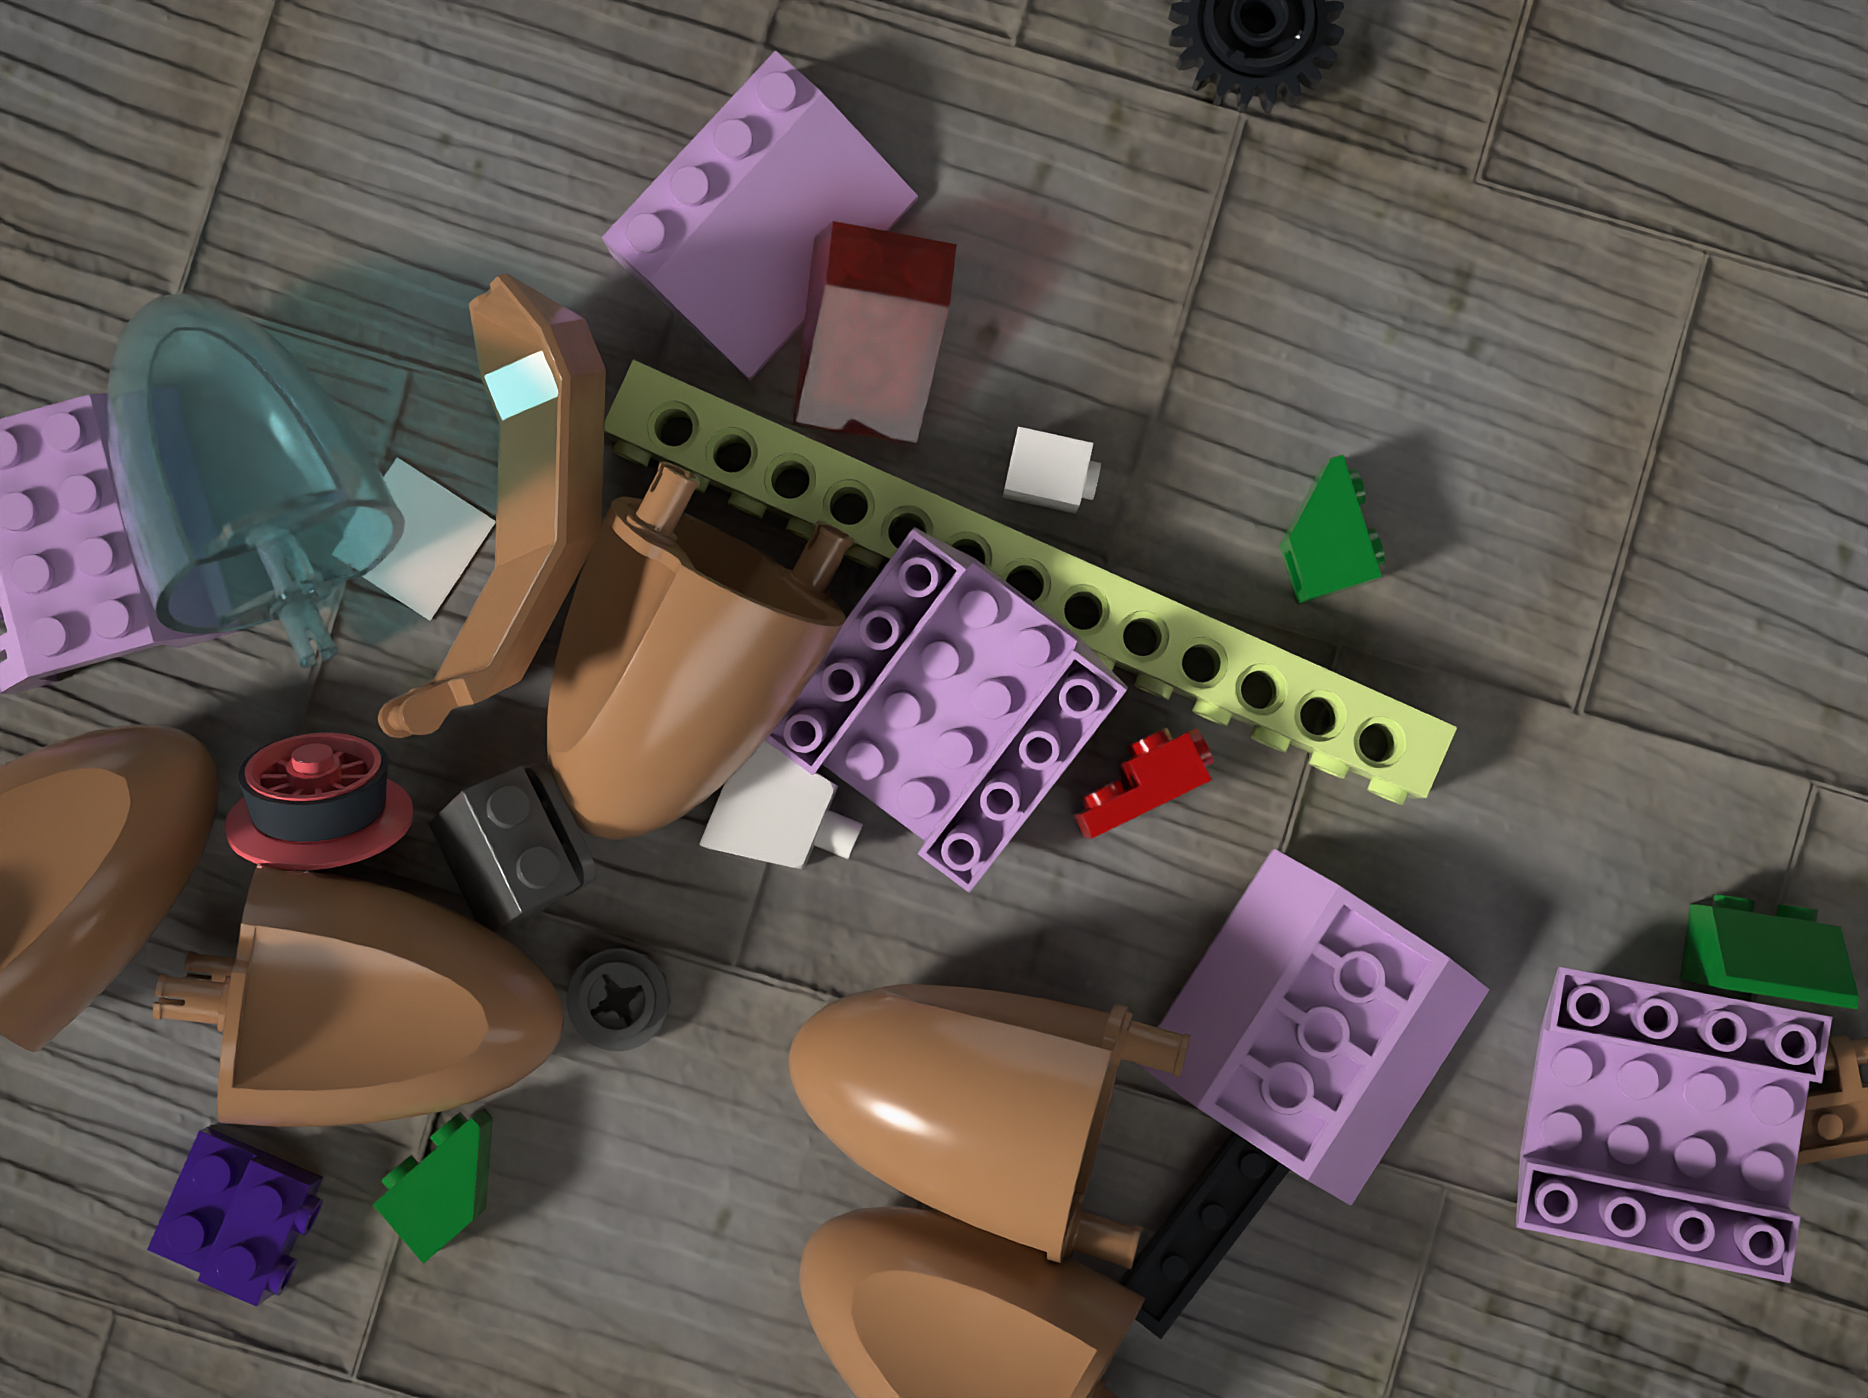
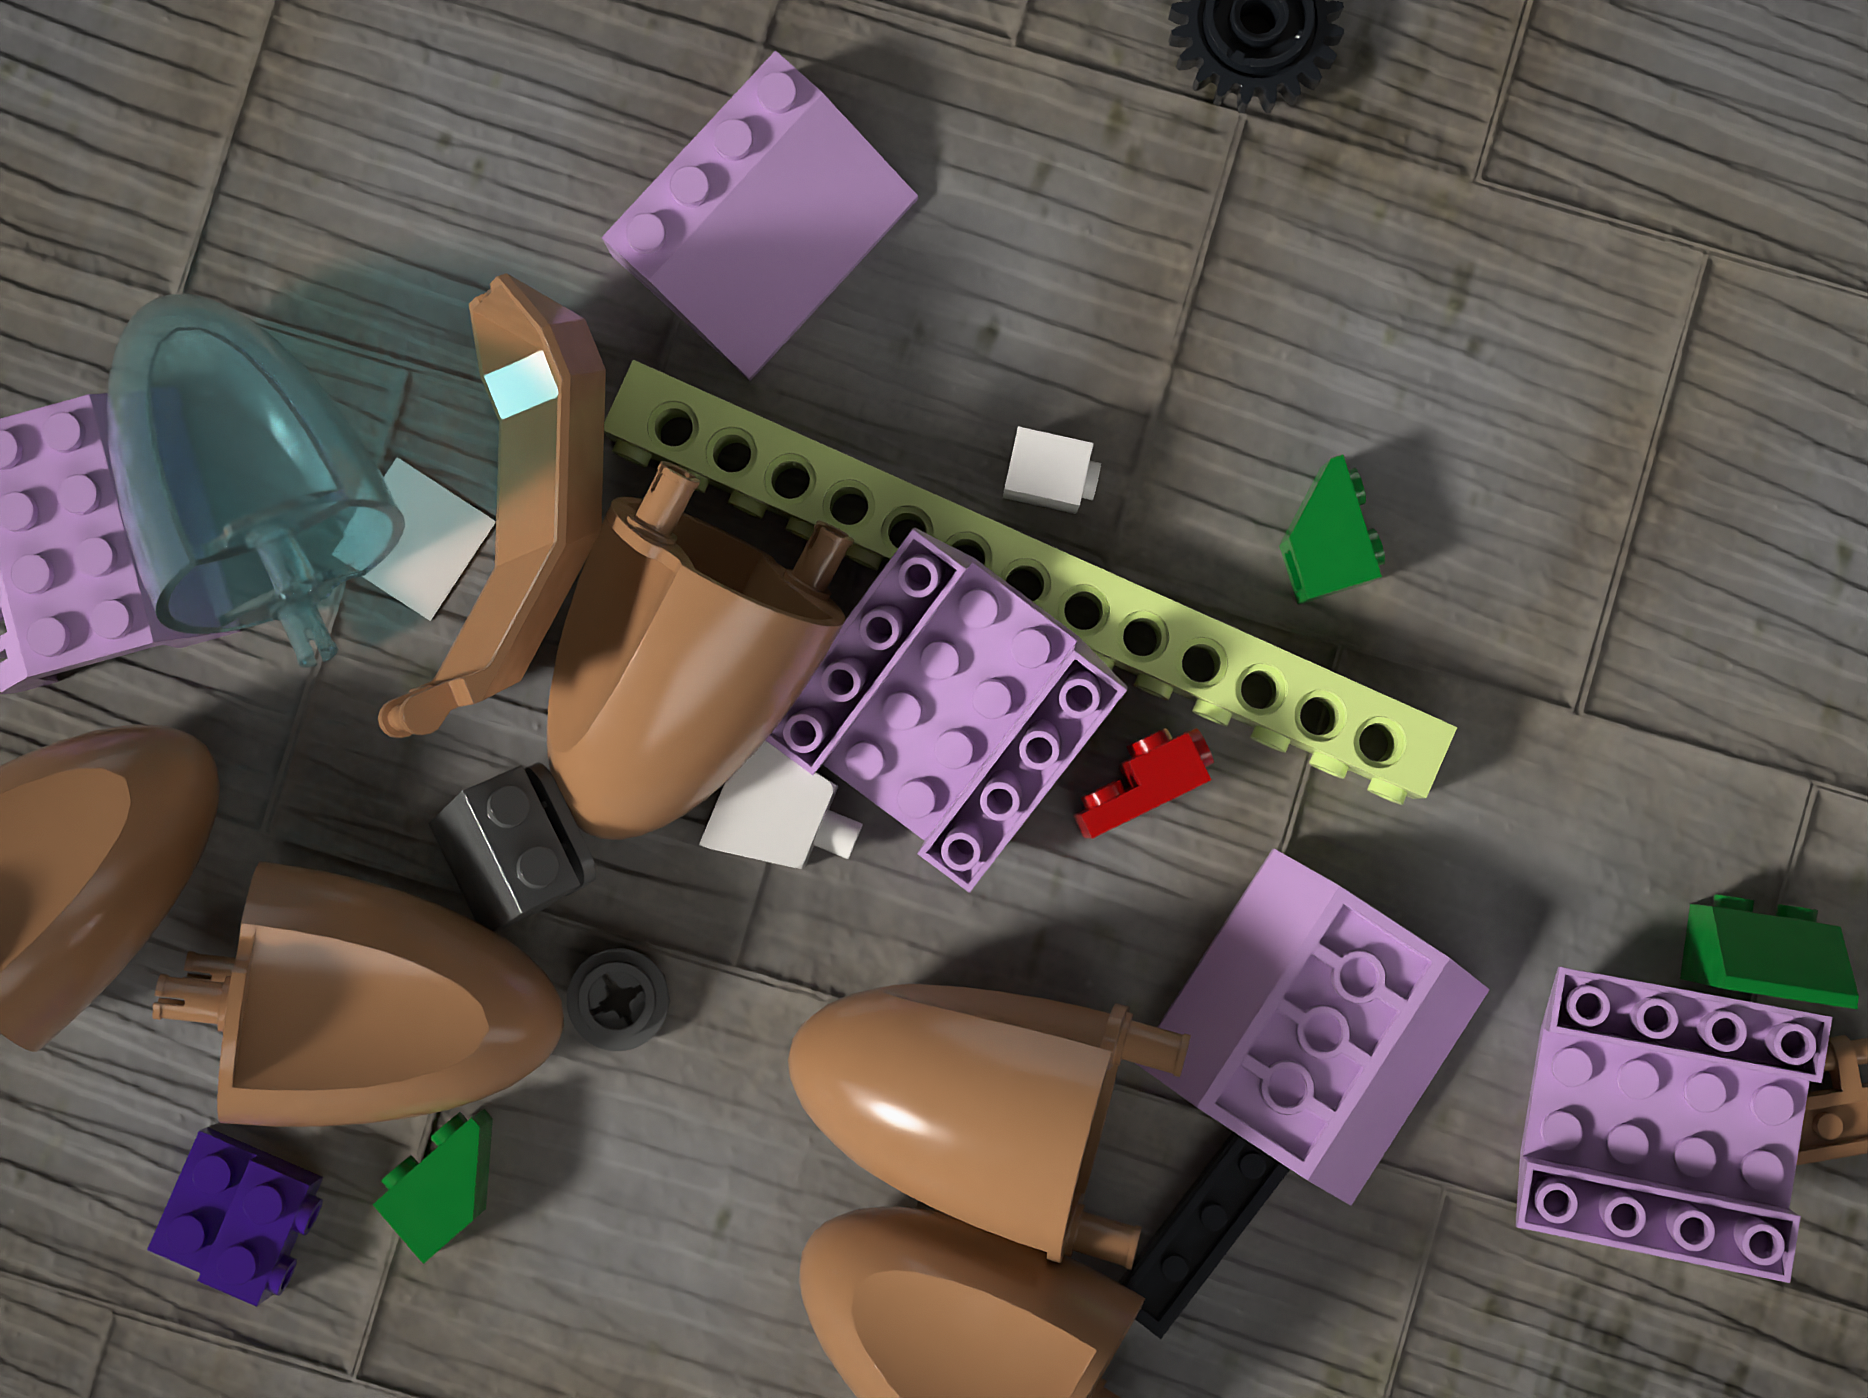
coral piece [225,732,414,875] -> none
clear red slope [793,221,957,444] -> none

